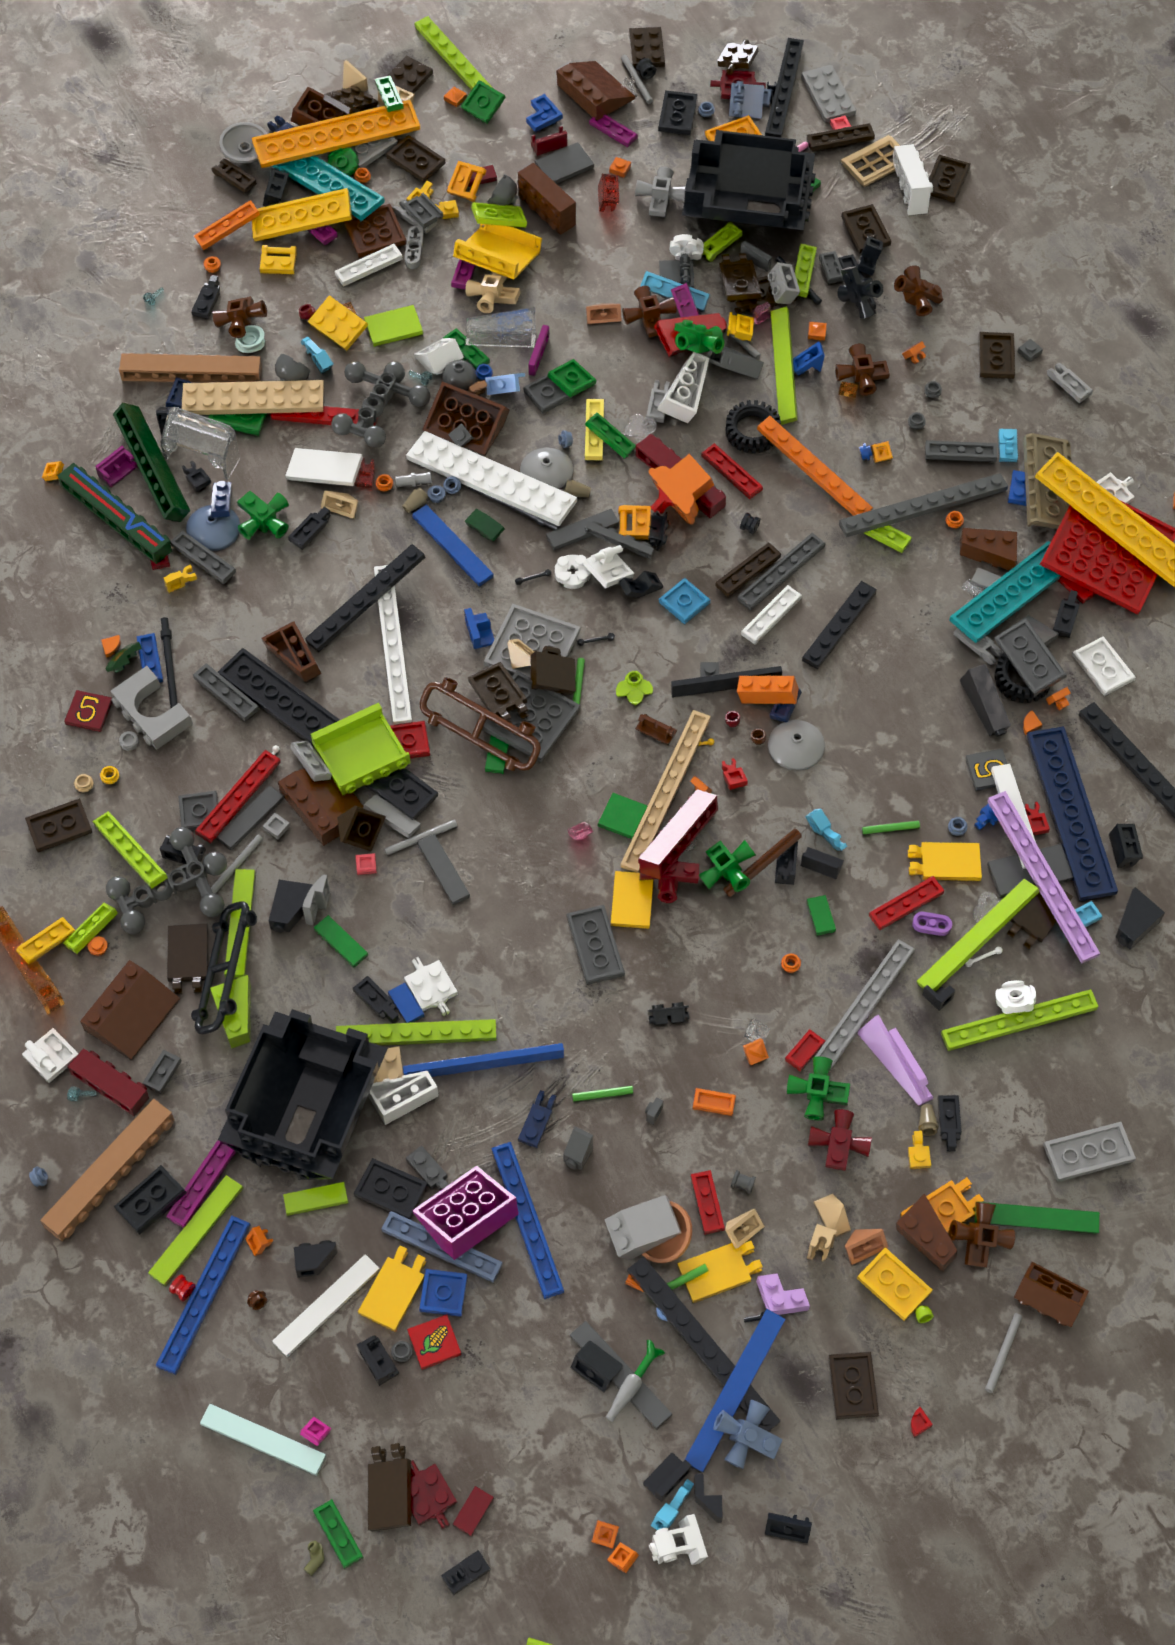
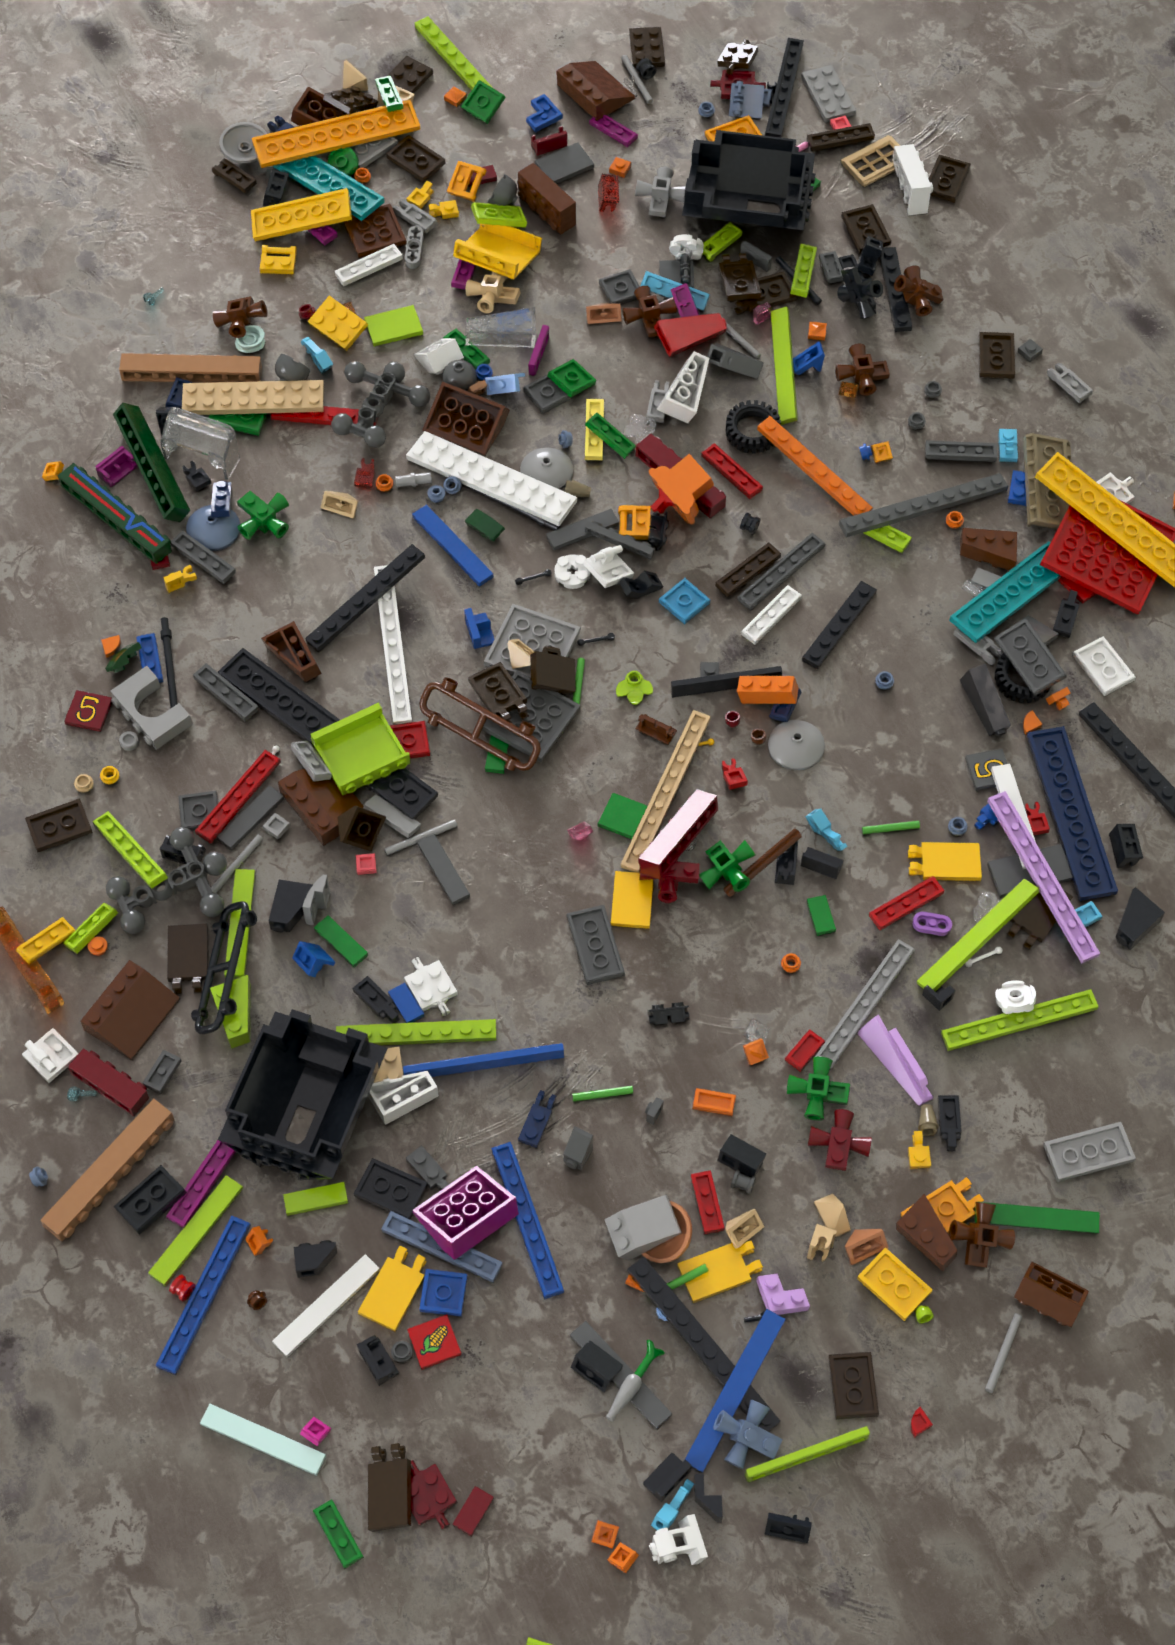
black hinge [191,275,220,319] -> none
orange plate [194,200,260,251] -> none
orange plate [204,256,221,273] -> none
white tile [285,448,363,486] -> none
black hinge [288,507,331,550] -> none
olive arm [304,1541,325,1576] -> none
dark tan cone [402,488,429,514] -> none
dark grey plate [404,193,443,229] -> none
clear light blue hand [409,370,432,385] -> none
black plate [441,1550,491,1596] -> none
dark grey plate [448,423,473,447] -> none
black plate [658,90,698,135] -> none
green brick [674,320,725,354] -> none
orange tile [690,776,713,793] -> none
yellow plate [727,312,754,341] -> none
light grey brick [767,262,800,305] -> none
orange tile [902,341,926,364] -> none
none -> blue panel [292,941,335,977]
none -> dark grey tile [599,269,640,305]
none -> black hinge [717,1134,766,1177]
none -> lime tile [745,1426,870,1482]
none -> sand blue plate [875,671,894,689]
none -> black plate [879,247,912,332]

